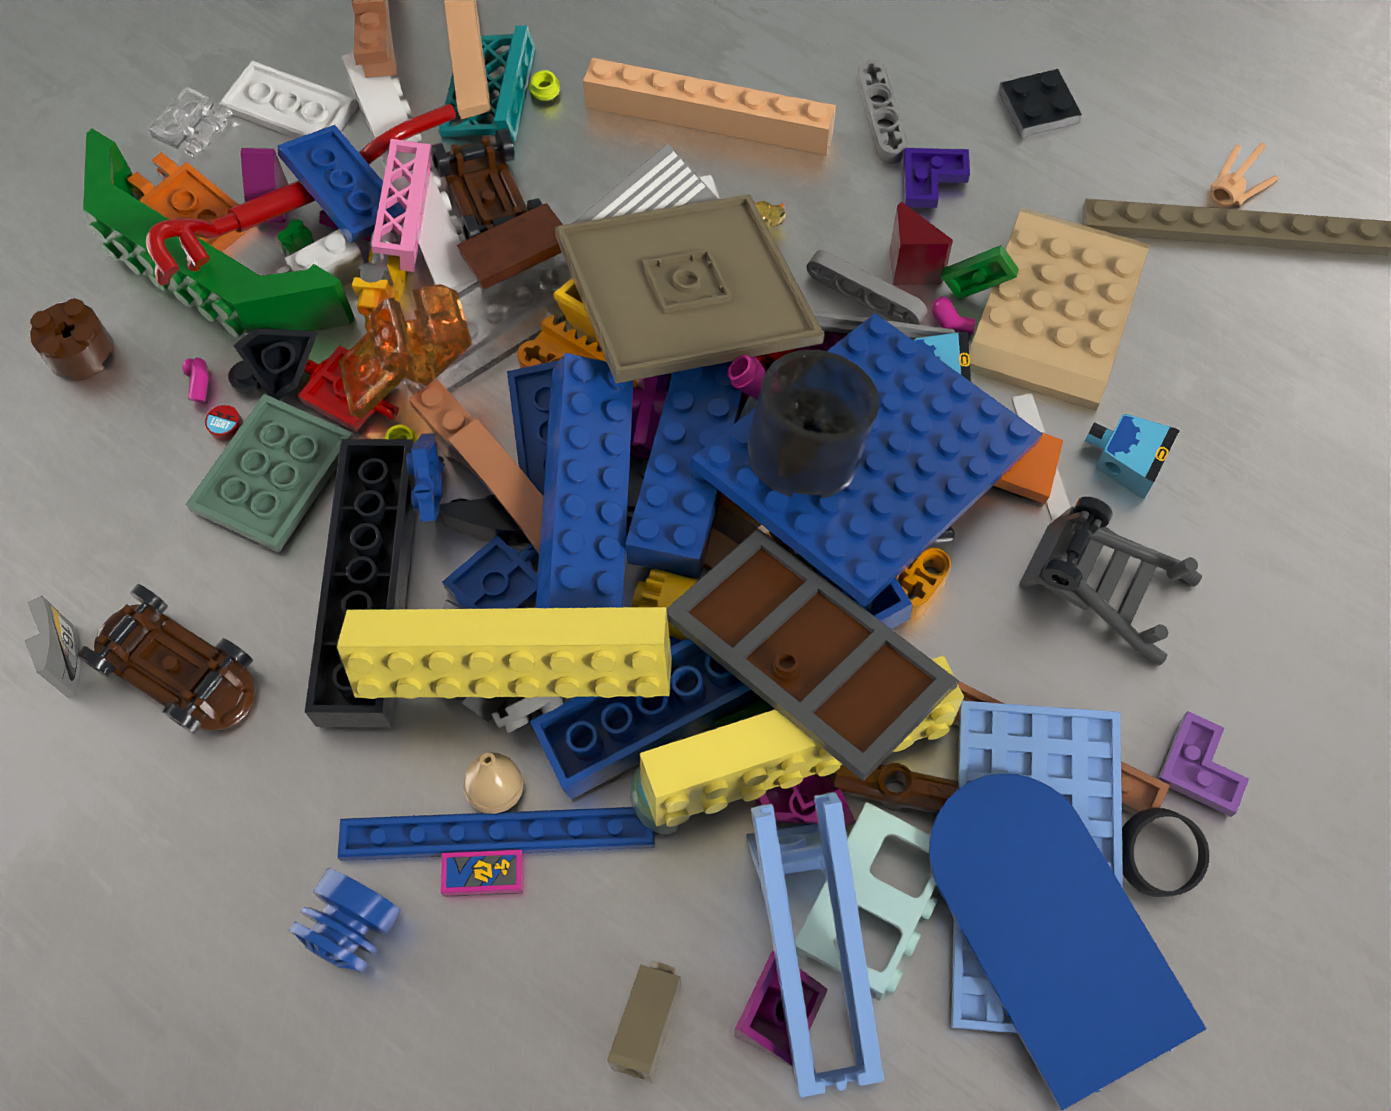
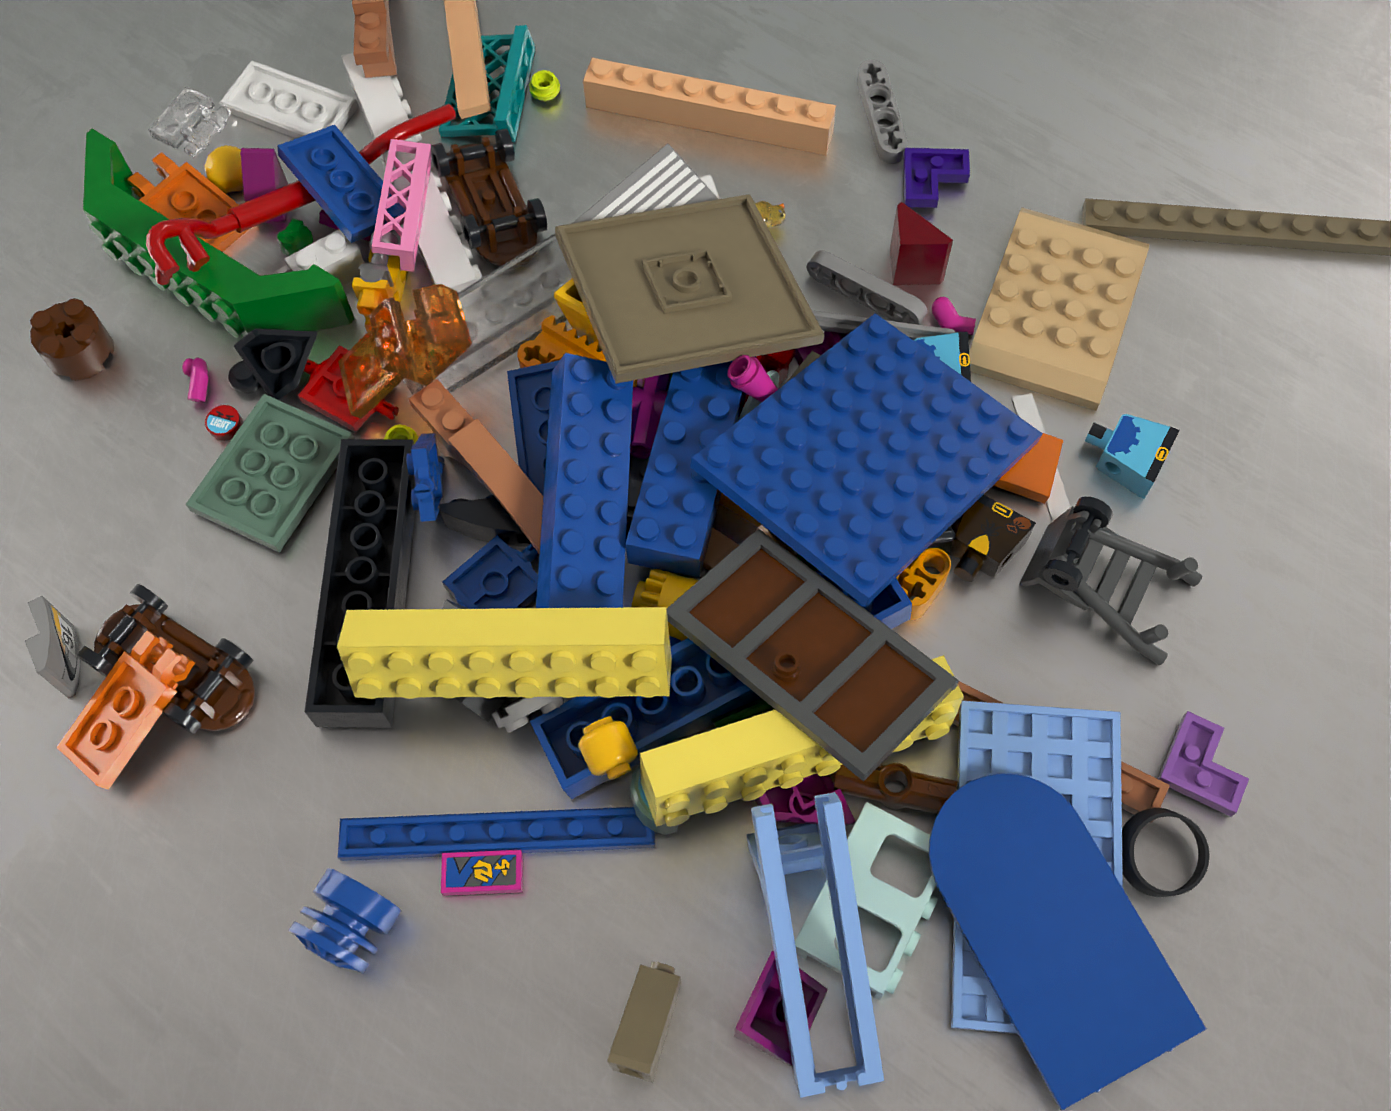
copper tile [457,203,563,289] -> none
tan helmet [464,752,523,814] -> none
clear smoke brick [747,350,879,499] -> none
green plate [941,245,1019,300] -> none
black plate [998,69,1082,137] -> none
light nougat plant [1210,143,1278,207] -> none
none -> orange tile [56,631,195,790]
none -> yellow hair [204,145,243,194]
none -> yellow head [578,717,638,780]
none -> dark brown torso [950,494,1036,582]

